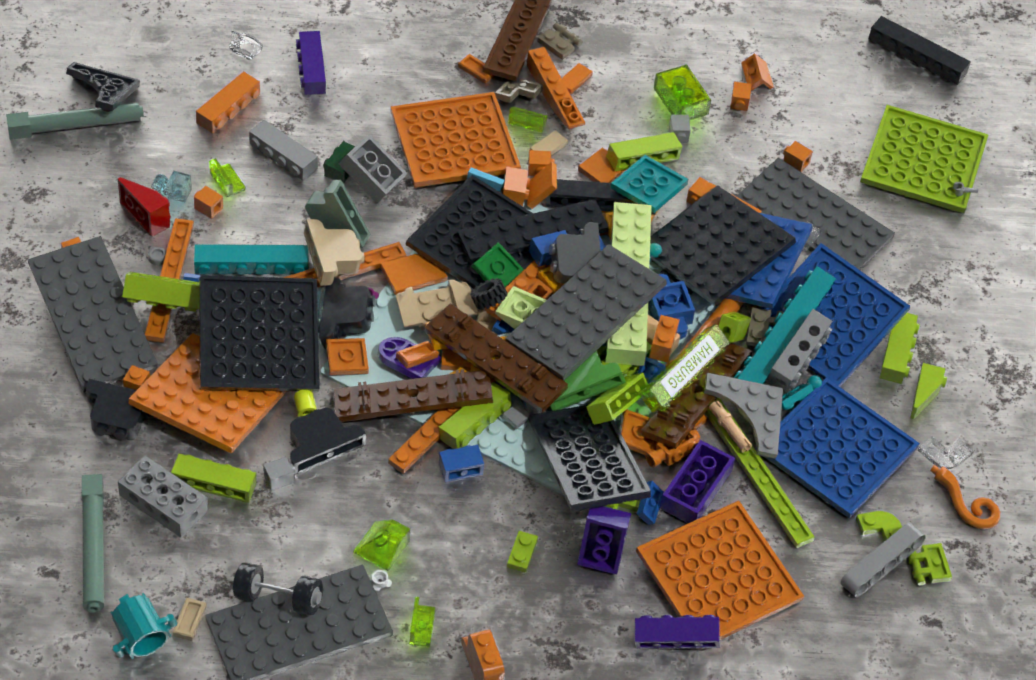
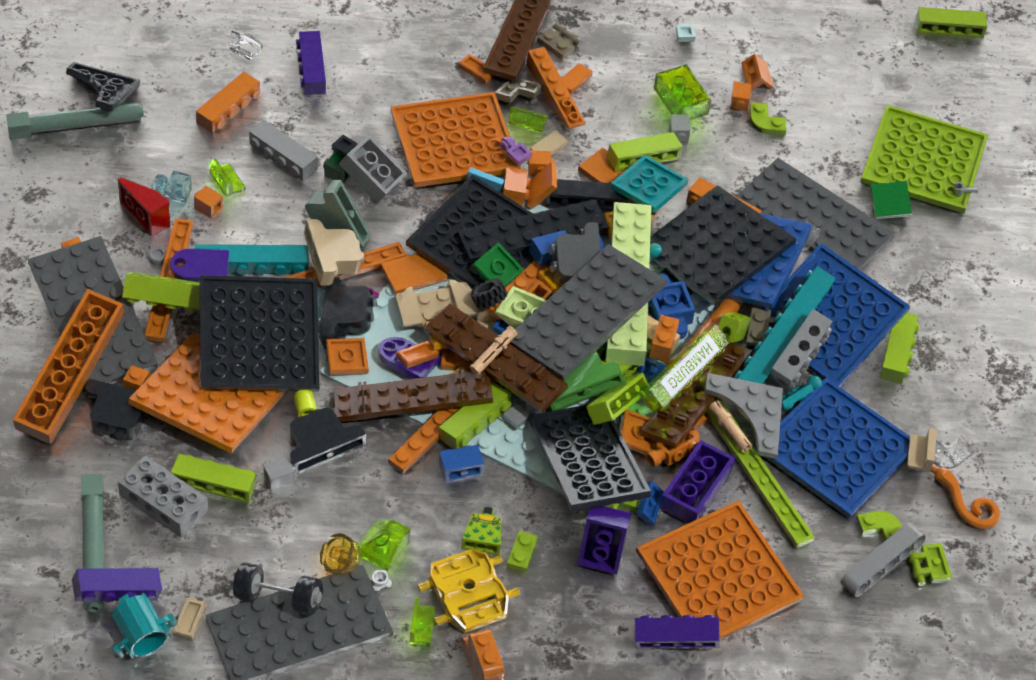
orange brick [783,141,813,172] -> none
black brick [868,16,971,85] -> none
lime slope [910,363,947,419] -> none
none -> orange brick [13,289,124,445]
none -> dark purple brick [72,568,162,603]
none -> dark purple tile [170,248,229,282]
none -> clear yellow cylinder [320,533,362,576]
none -> black plate [332,135,357,157]
none -> yellow piece [417,548,520,633]
none -> lime torso [461,507,501,556]
none -> light nougat pin [470,326,518,375]
none -> medium lavender plate [500,137,532,166]
none -> light aqua plate [676,24,696,42]
none -> lime plate [750,102,786,135]
none -> green tile [870,181,912,219]
none -> tan panel [907,428,937,472]
none -> lime brick [915,7,987,38]

